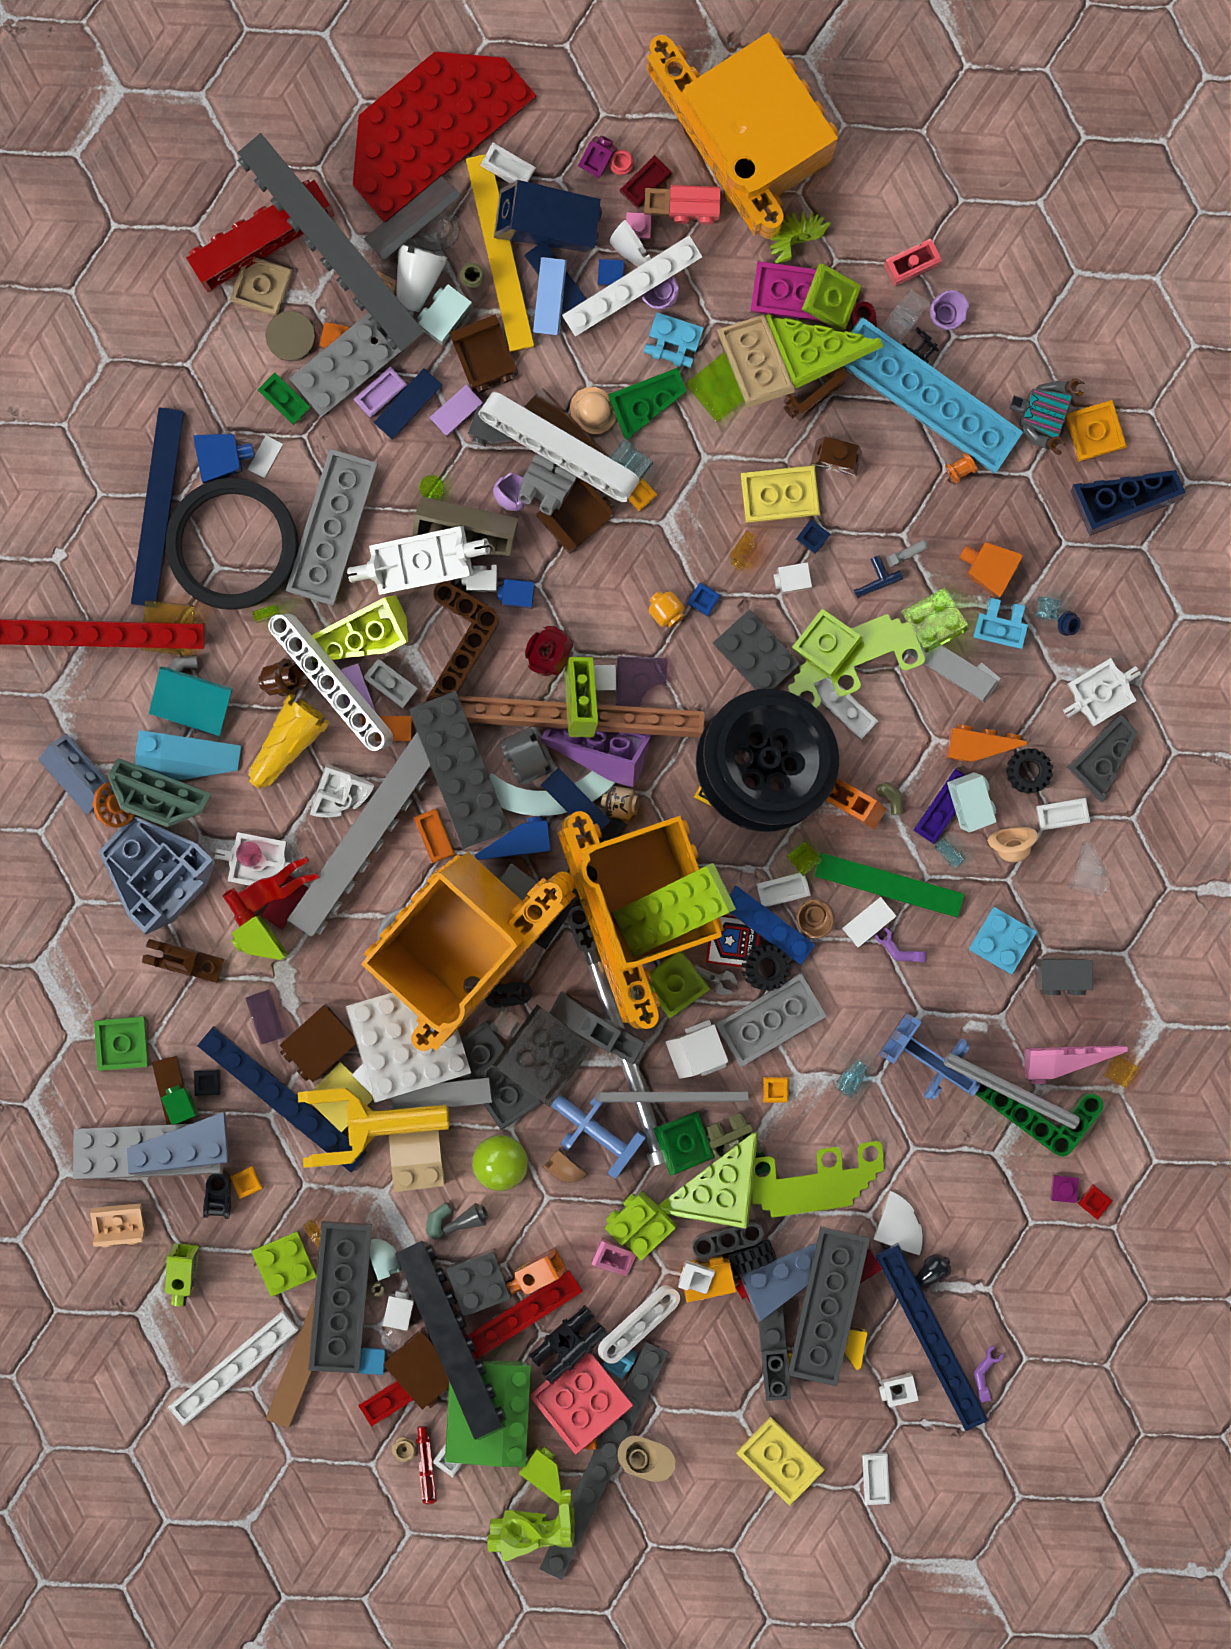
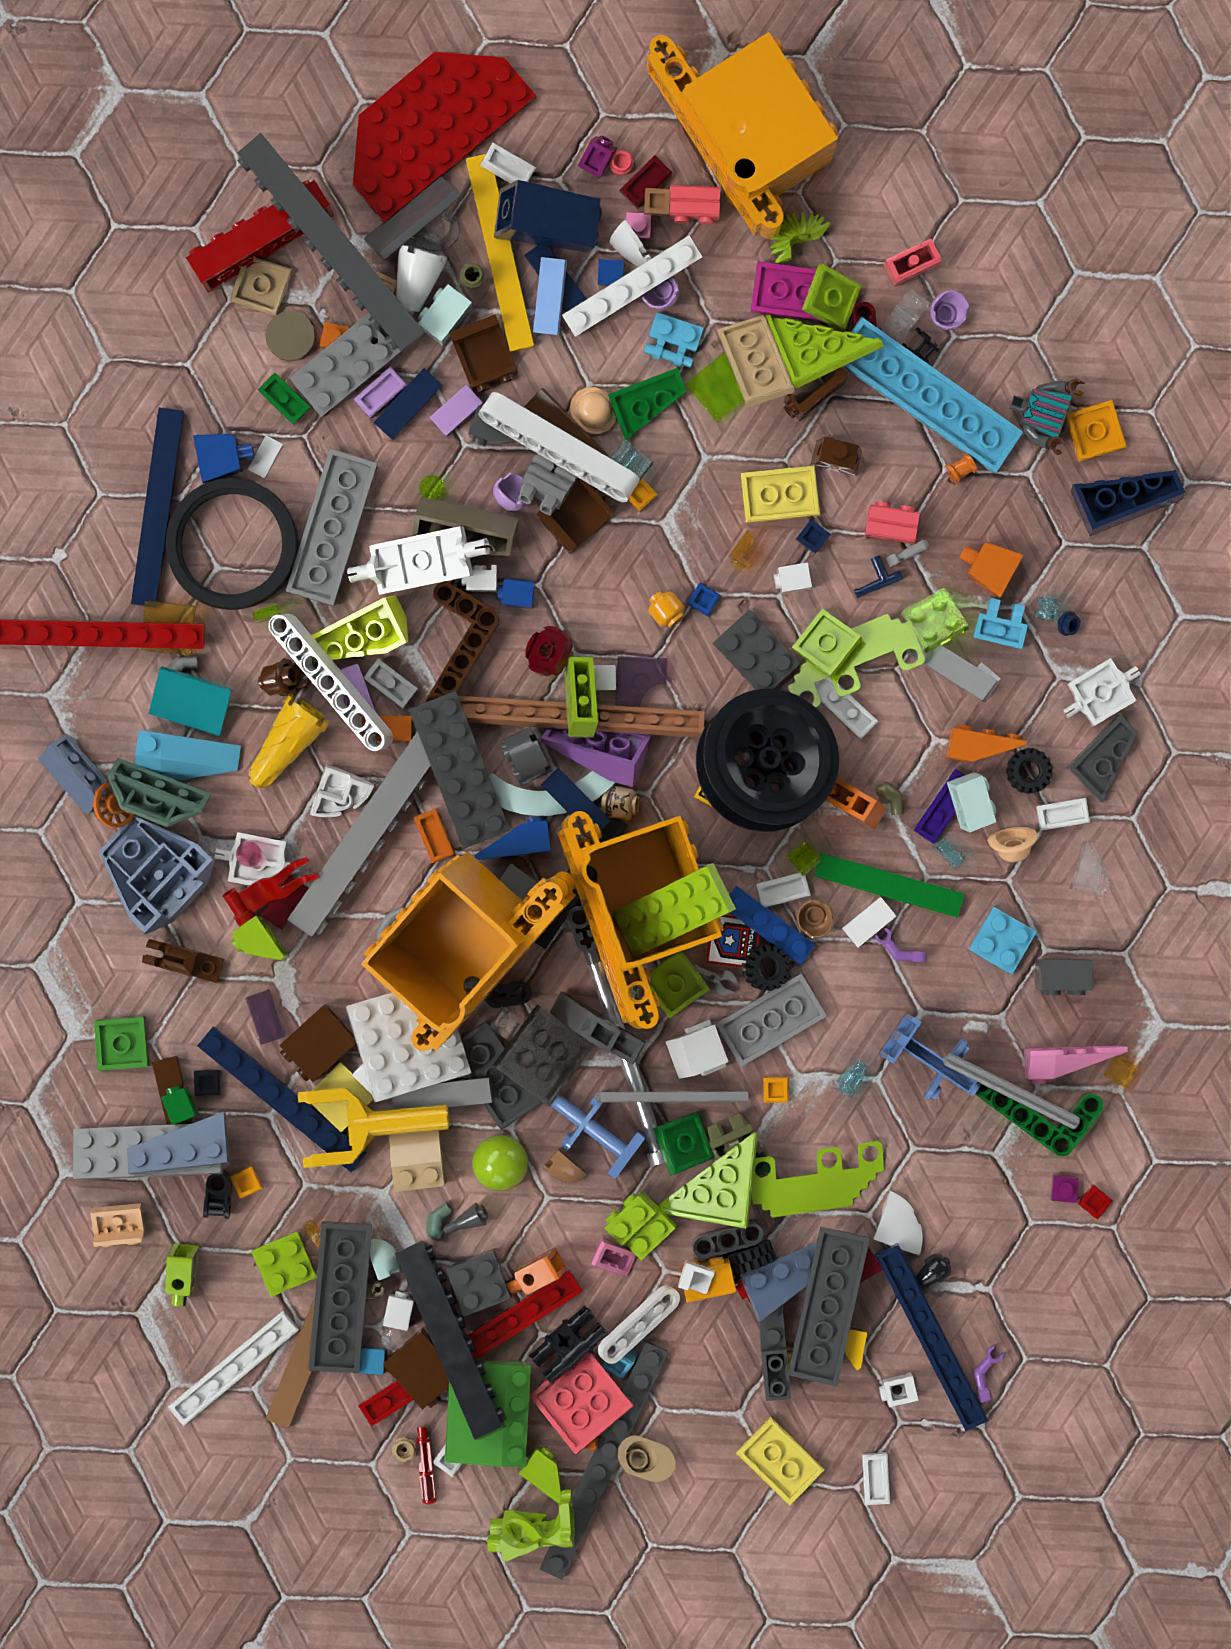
none -> coral brick [864,501,920,544]

